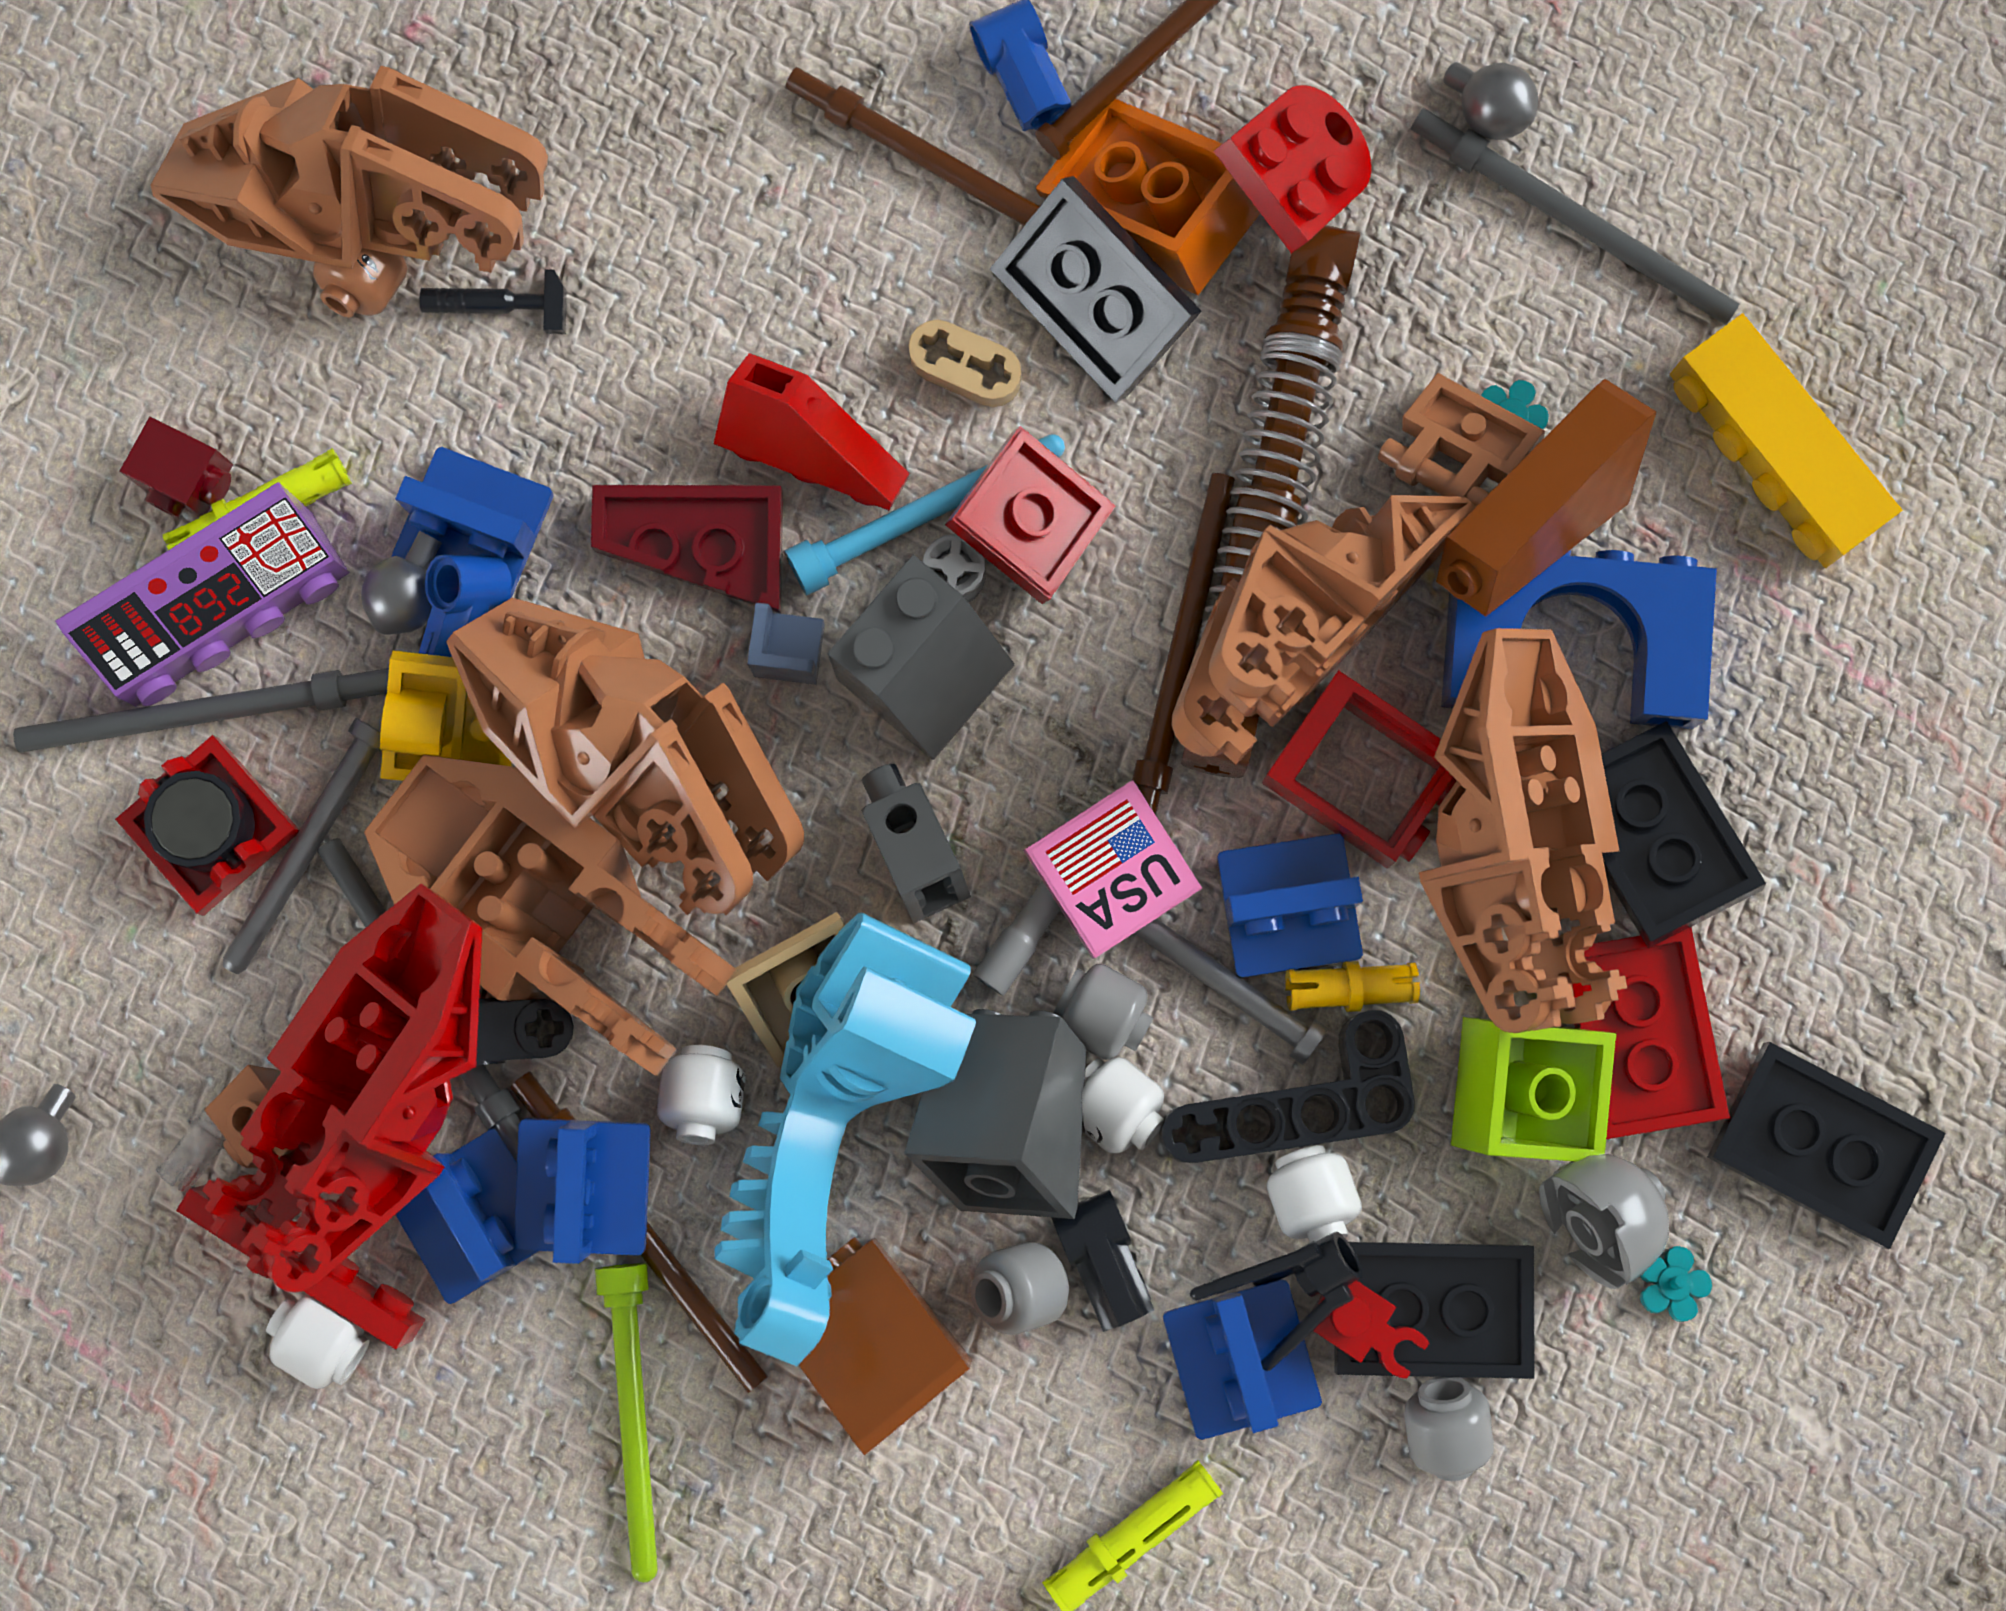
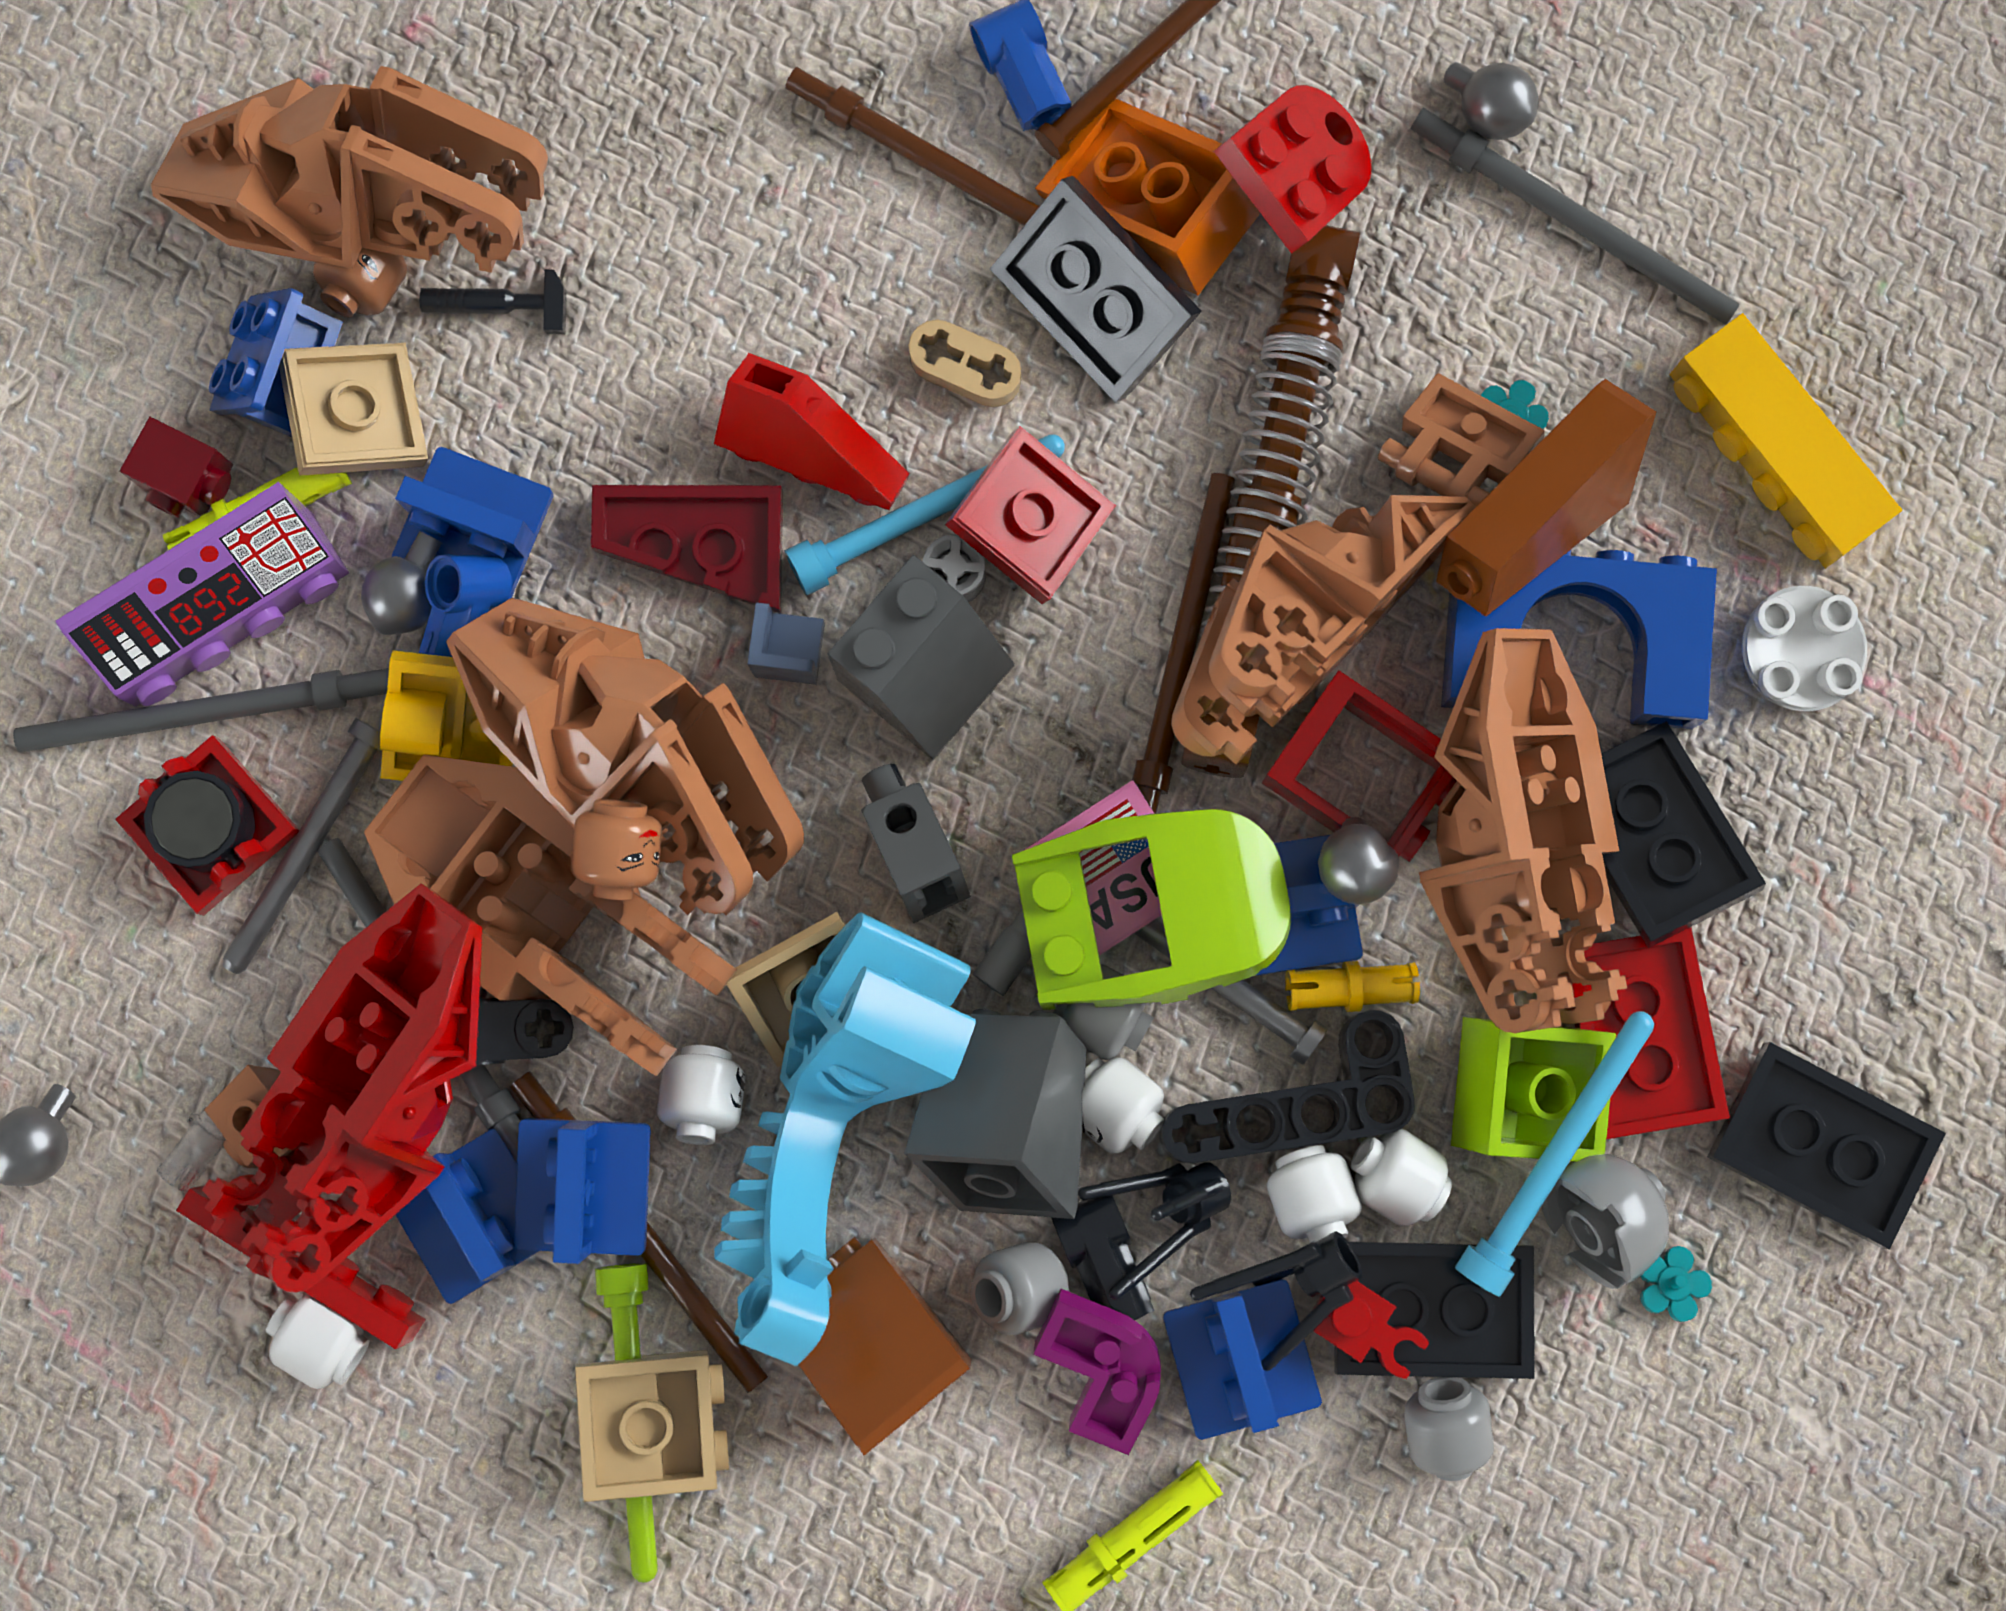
none -> blue bracket [209,288,343,437]
none -> tan plate [279,343,428,476]
none -> nougat head [571,800,662,900]
none -> tan plate [575,1350,729,1502]
none -> lime slope [1012,809,1291,1010]
none -> magenta plate [1033,1288,1161,1455]
none -> black plant [1078,1162,1231,1300]
none -> flat silver piece [1318,817,1399,905]
none -> white head [1351,1129,1452,1226]
none -> medium azure piece [1455,1011,1654,1297]
none -> white dish [1742,586,1867,712]

